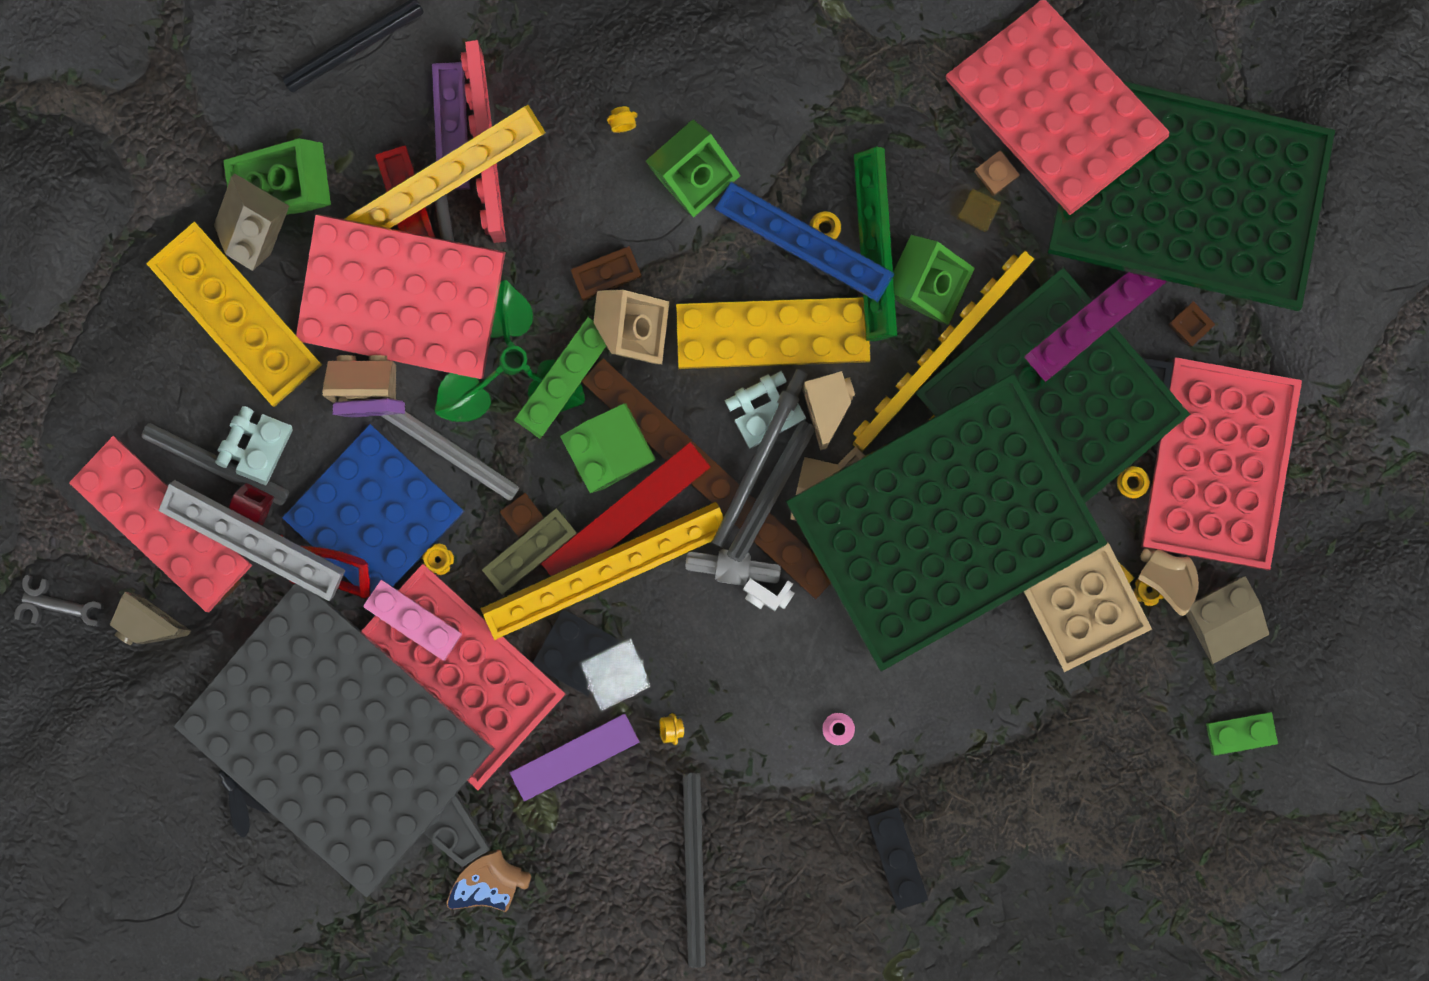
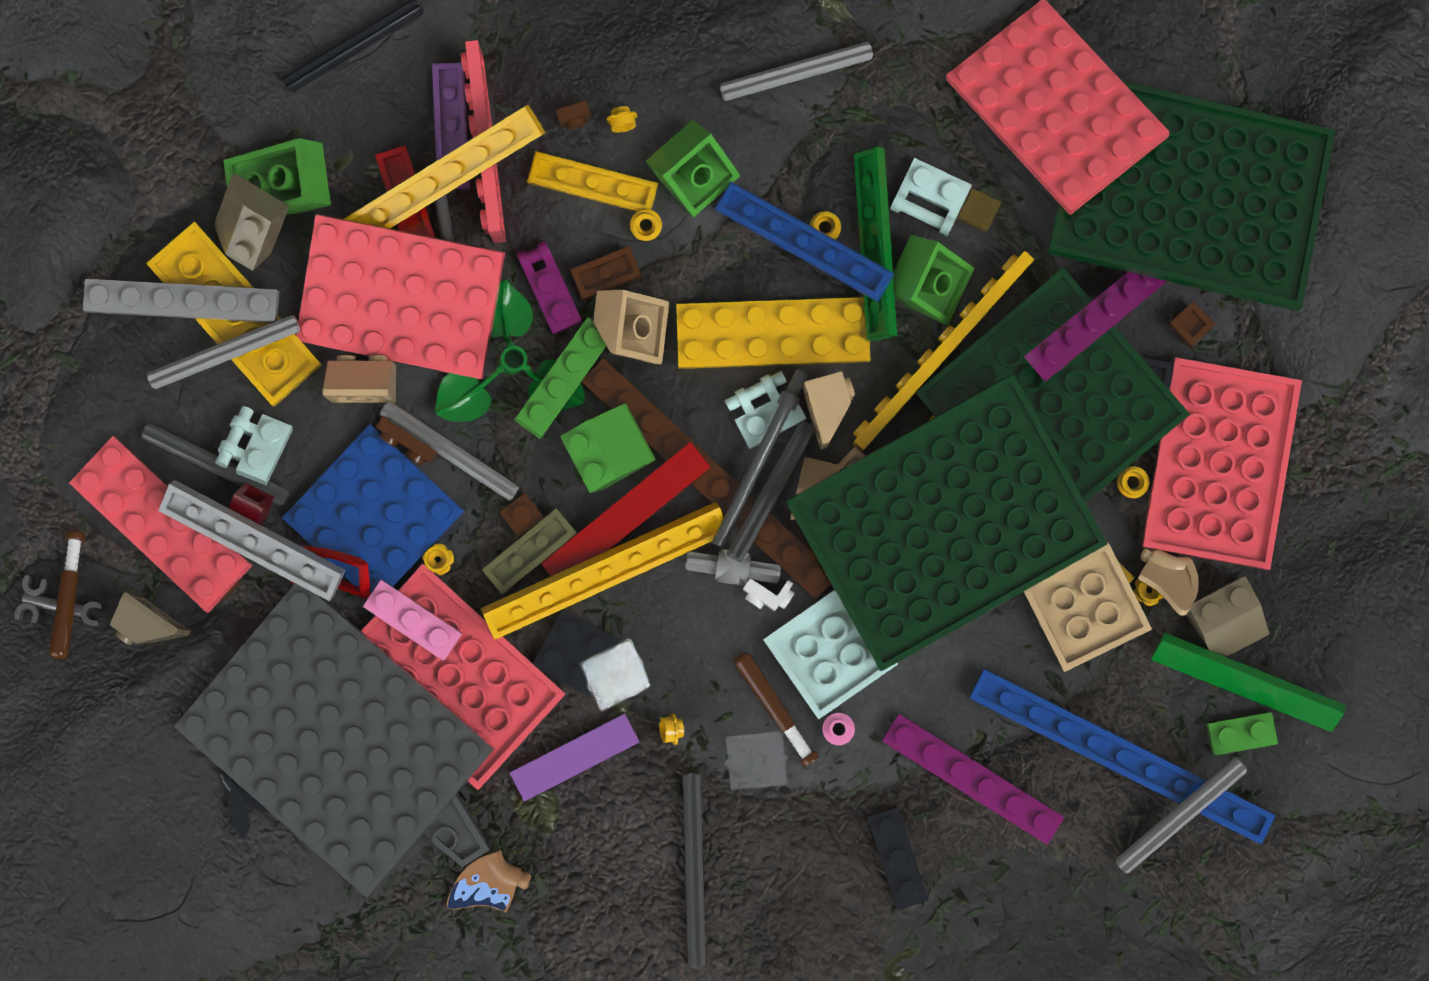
medium lavender tile [333,398,405,418] -> none
medium nougat plate [974,150,1020,196] -> none
none -> reddish brown piece [49,531,86,659]
none -> light grey plate [83,279,279,323]
none -> light grey axle [147,315,300,389]
none -> reddish brown plate [376,416,438,466]
none -> magenta plate [516,241,582,335]
none -> yellow tile [527,151,658,212]
none -> reddish brown plate [556,101,591,130]
none -> yellow plate [630,209,662,241]
none -> light grey axle [720,42,873,101]
none -> clear piece [725,731,788,790]
none -> reddish brown piece [734,652,819,767]
none -> light aqua plate [763,590,898,720]
none -> magenta plate [882,714,1065,845]
none -> light aqua plate [890,158,972,236]
none -> blue plate [969,669,1276,845]
none -> light grey axle [1116,758,1247,873]
none -> green tile [1151,632,1346,732]

